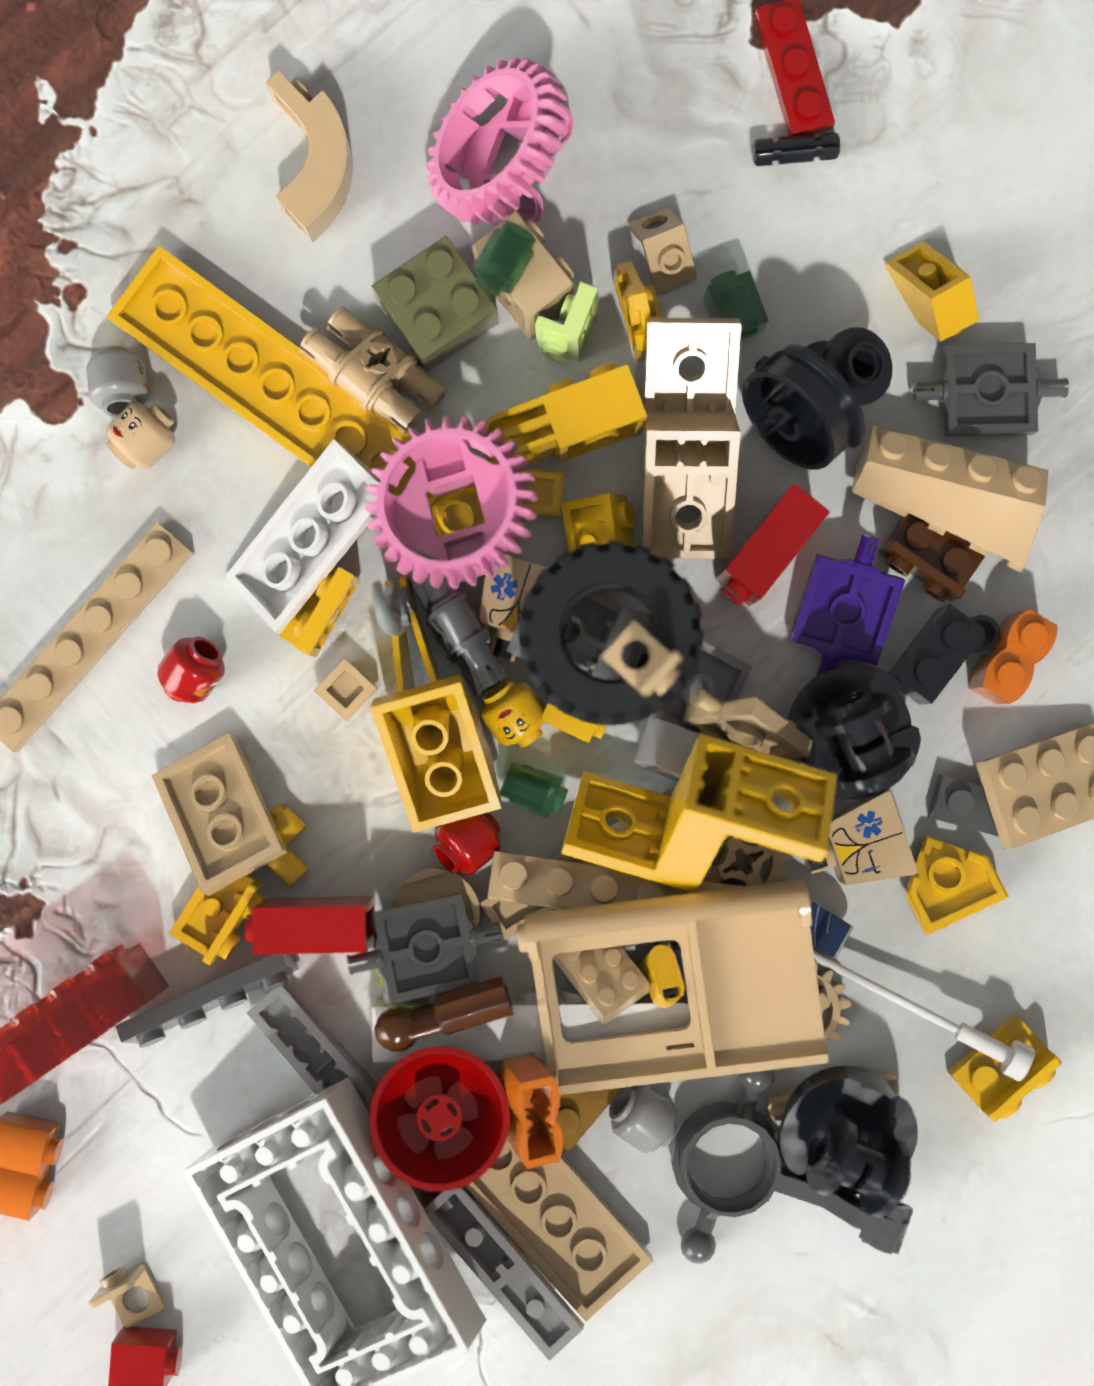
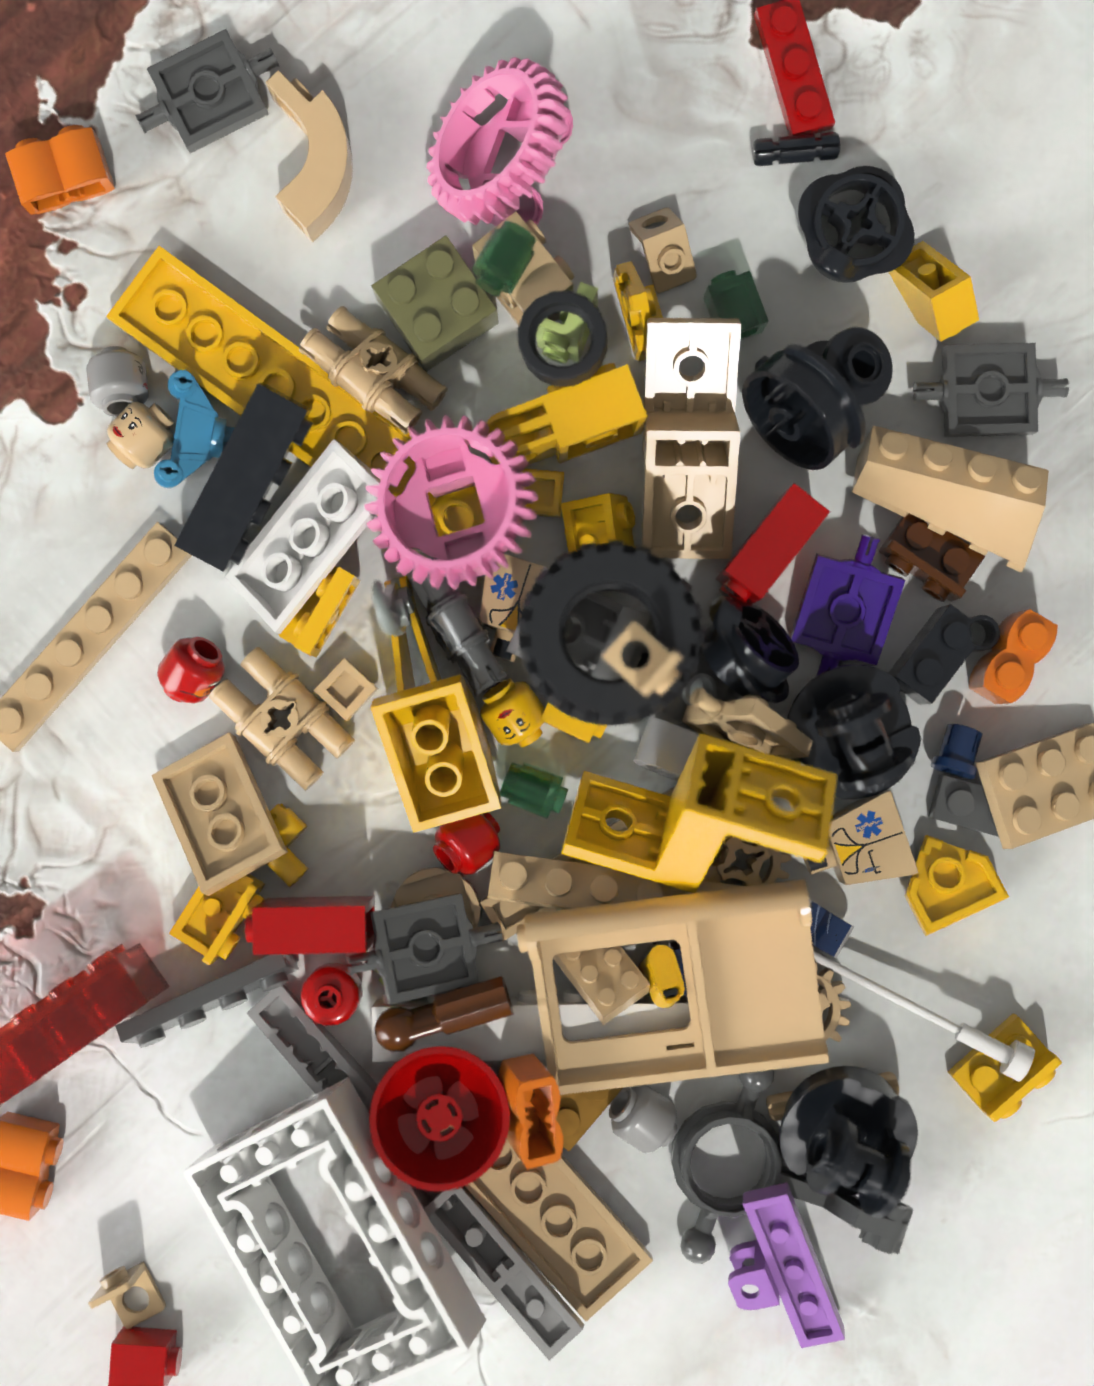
none -> orange brick [5,125,115,215]
none -> dark grey plate [135,29,279,153]
none -> dark azure axle [154,370,235,488]
none -> black brick [174,382,314,572]
none -> tan pin [209,647,355,791]
none -> red head [301,963,363,1026]
none -> black tyre [518,291,608,387]
none -> black piece [701,595,799,703]
none -> medium lavender plate [728,1183,845,1348]
none -> black piece [798,166,915,283]
none -> dark blue bush [931,724,983,779]

